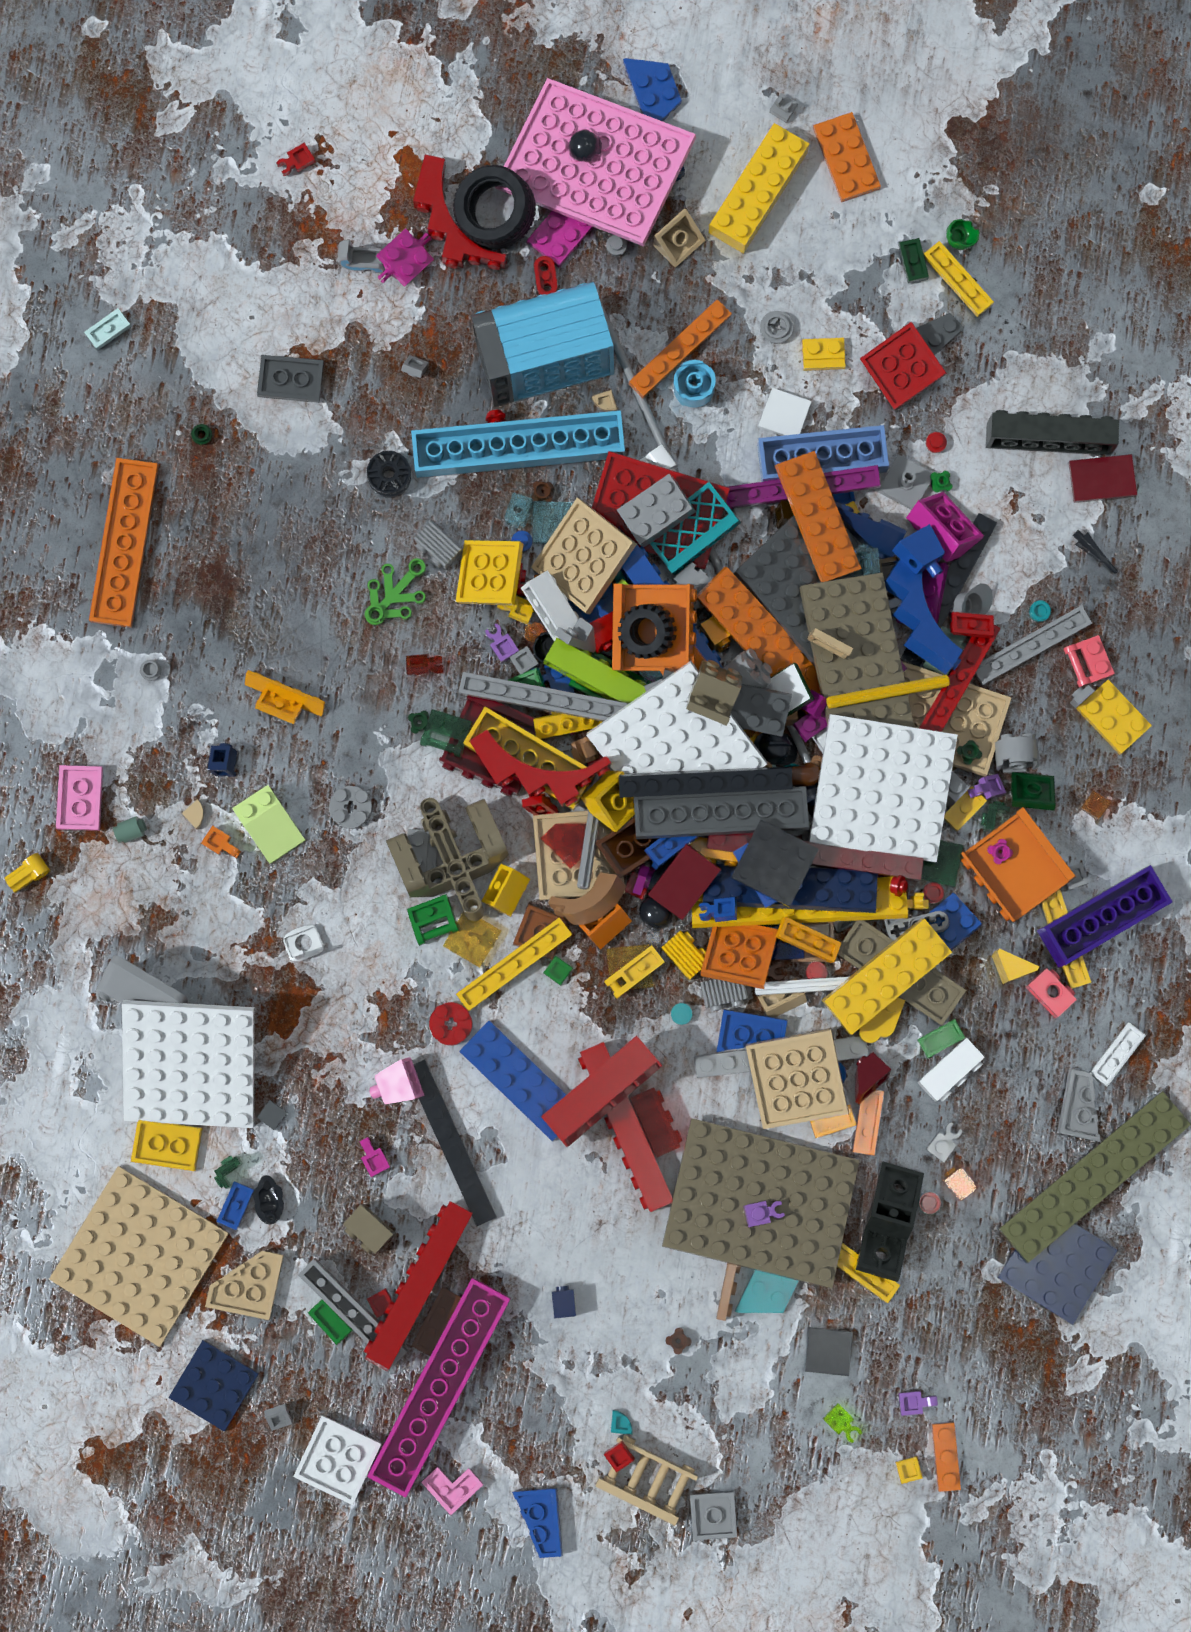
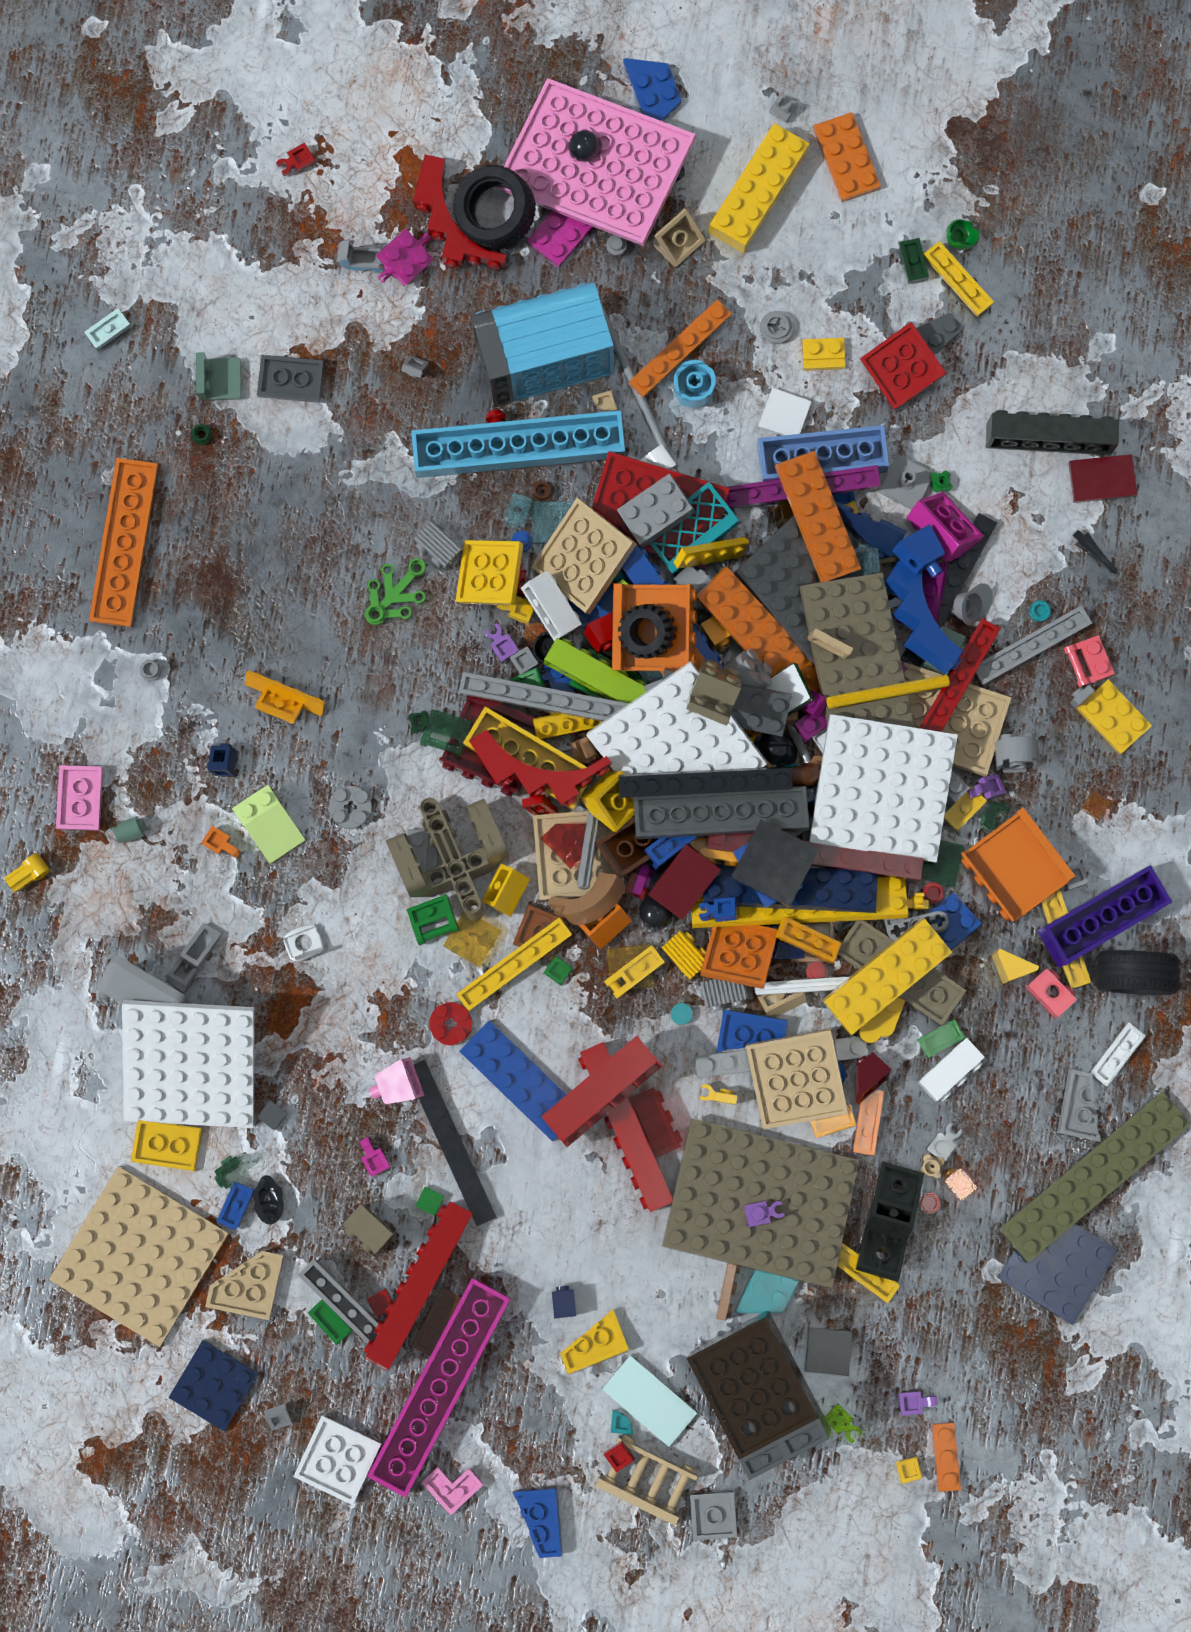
tan tile [182,799,203,829] -> none
black wheel [367,451,411,498] -> none
clear red plate [406,654,443,675] -> none
red plate [534,256,558,295] -> none
light grey slope [554,618,596,653] -> none
reddish brown plate [665,1328,692,1355] -> none
red plate [890,875,908,897] -> none
red plate [926,432,947,453] -> none
red plate [950,612,994,638] -> none
dark green plate [957,740,982,765] -> none
dark pink plate [988,839,1013,864] -> none
dark green tile [1011,772,1056,811] -> none
none -> light grey slope [166,923,221,992]
none -> sand green bracket [196,352,241,400]
none -> green tile [415,1187,444,1216]
none -> yellow wing [560,1309,629,1375]
none -> light aqua tile [602,1355,697,1447]
none -> yellow plate [673,537,749,569]
none -> dark brown piece [686,1311,831,1480]
none -> yellow plate [699,1084,737,1105]
none -> tan plate [920,1154,944,1178]
none -> black tyre [1095,950,1180,995]

